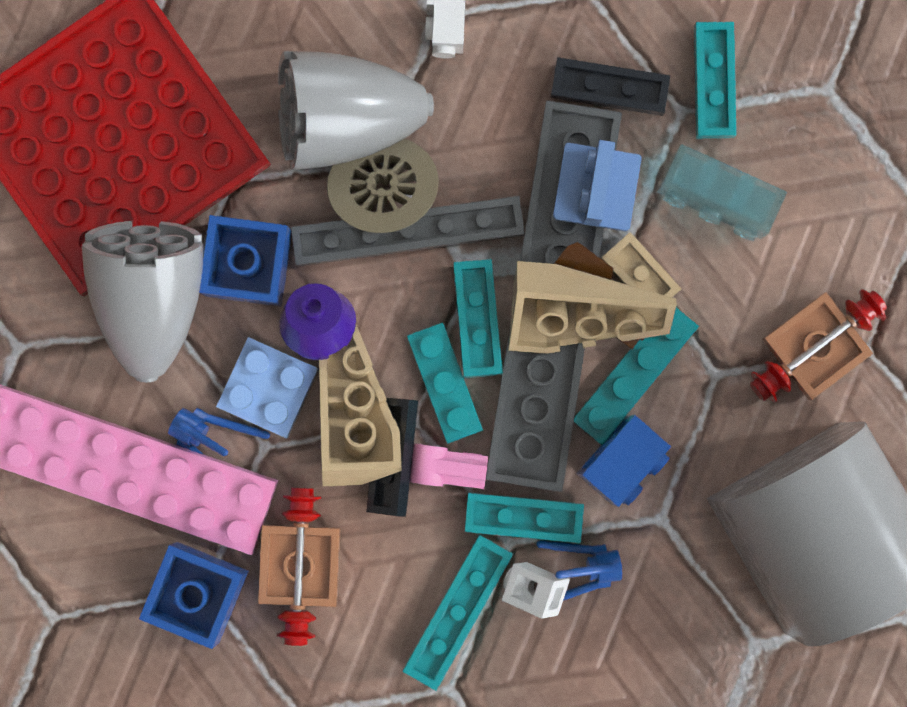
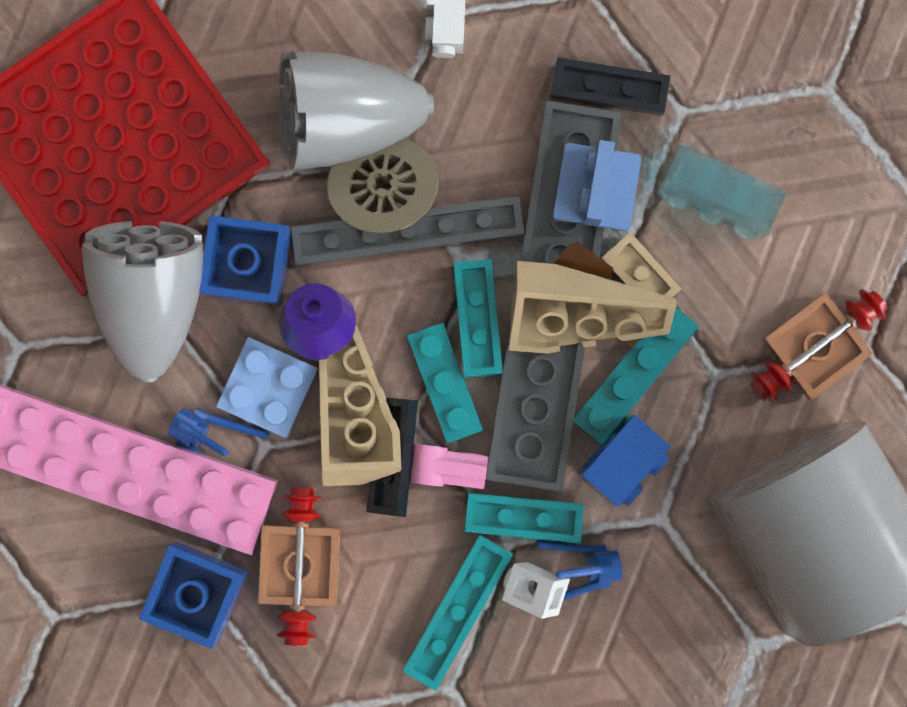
teal plate [694,22,737,139] -> none

